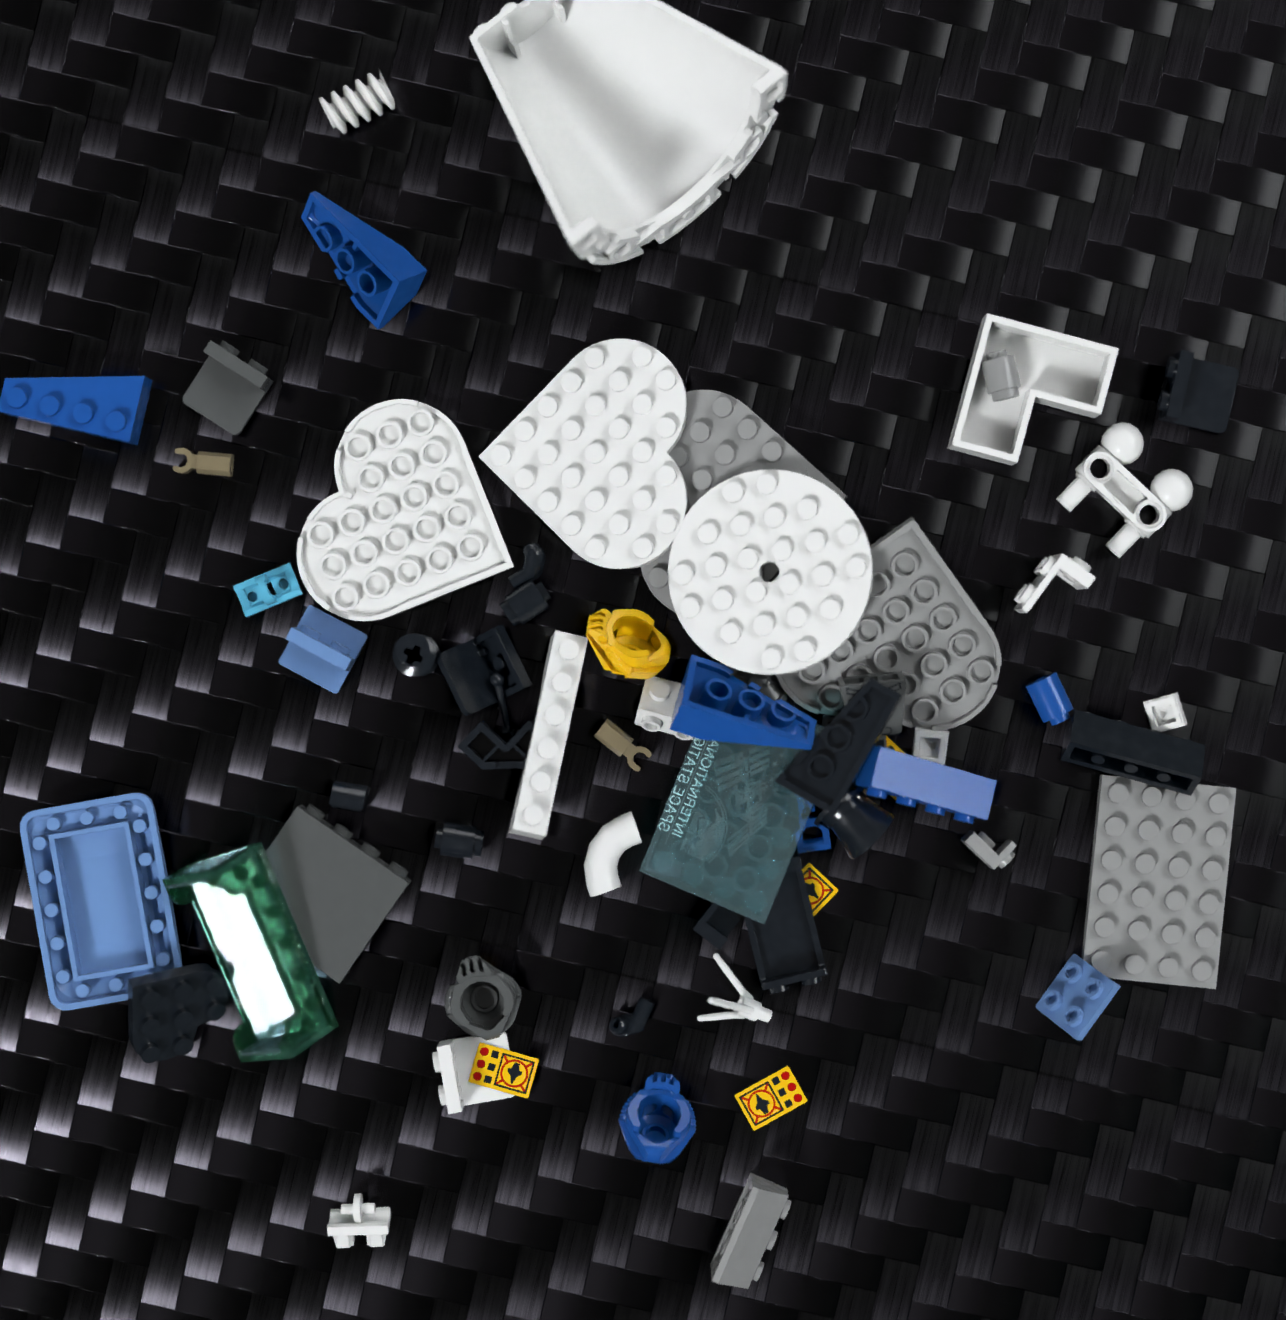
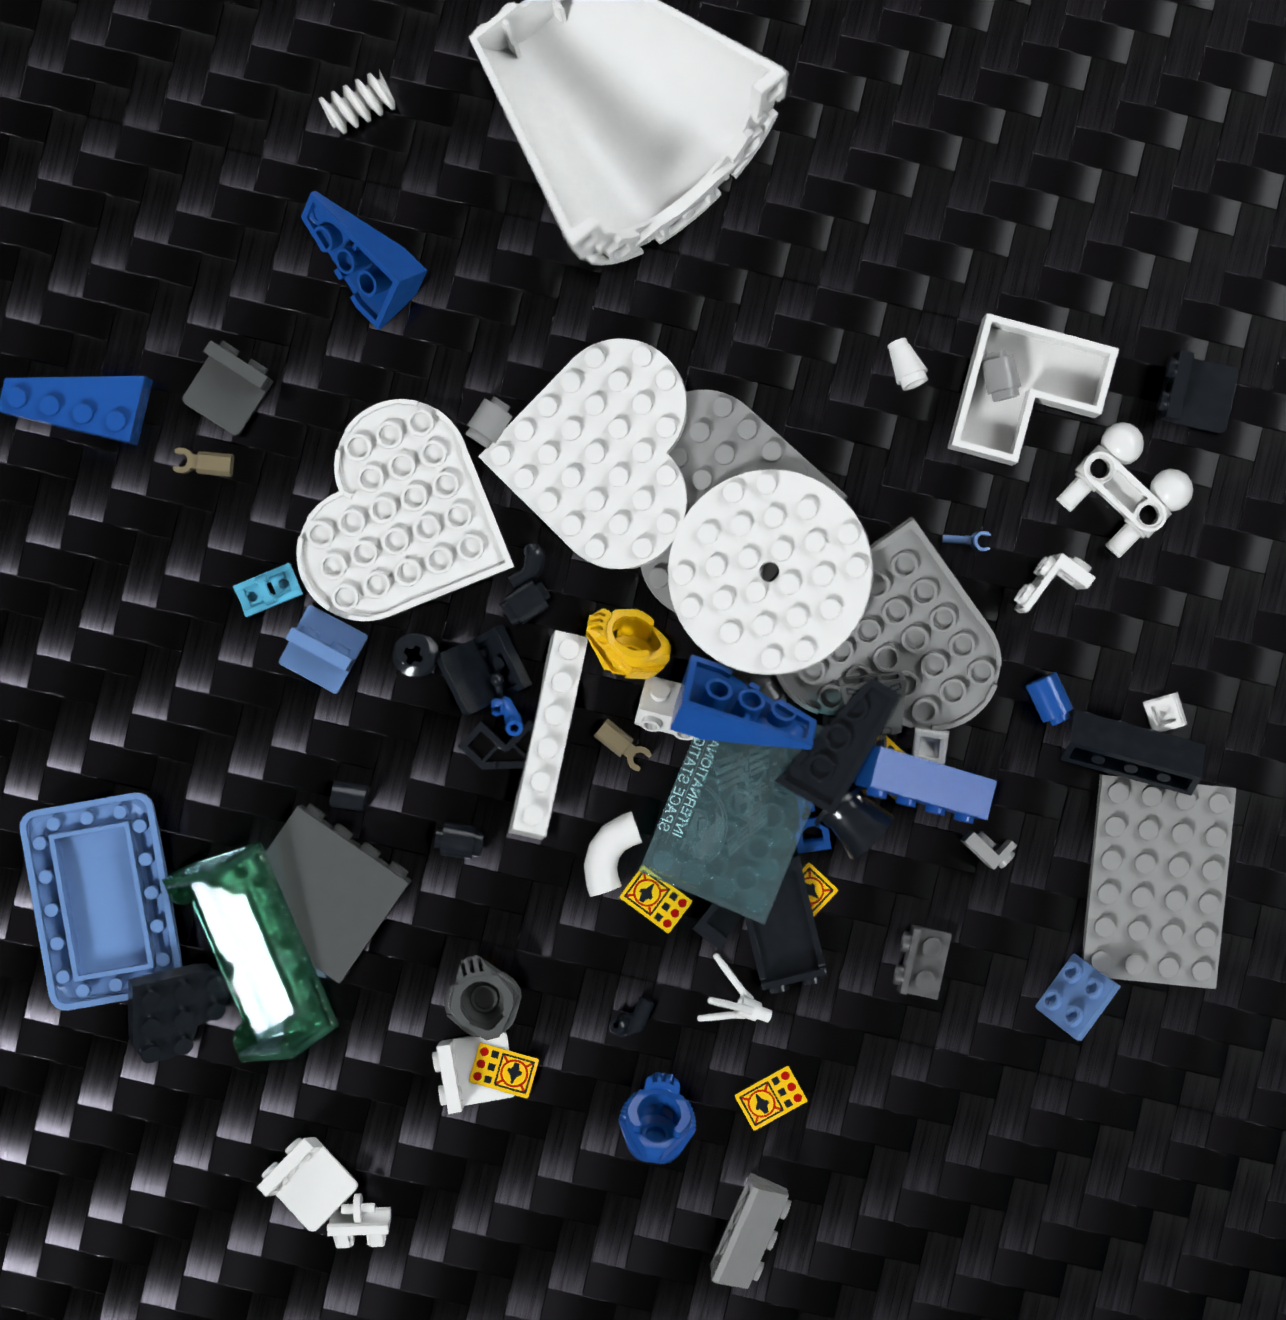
none -> white bracket [257,1137,358,1231]
none -> light grey brick [466,397,513,449]
none -> blue arm [491,696,523,736]
none -> yellow sticker [620,865,692,933]
none -> white cone [888,338,928,391]
none -> flat silver bracket [893,924,952,1000]
none -> medium blue hand [942,531,991,552]

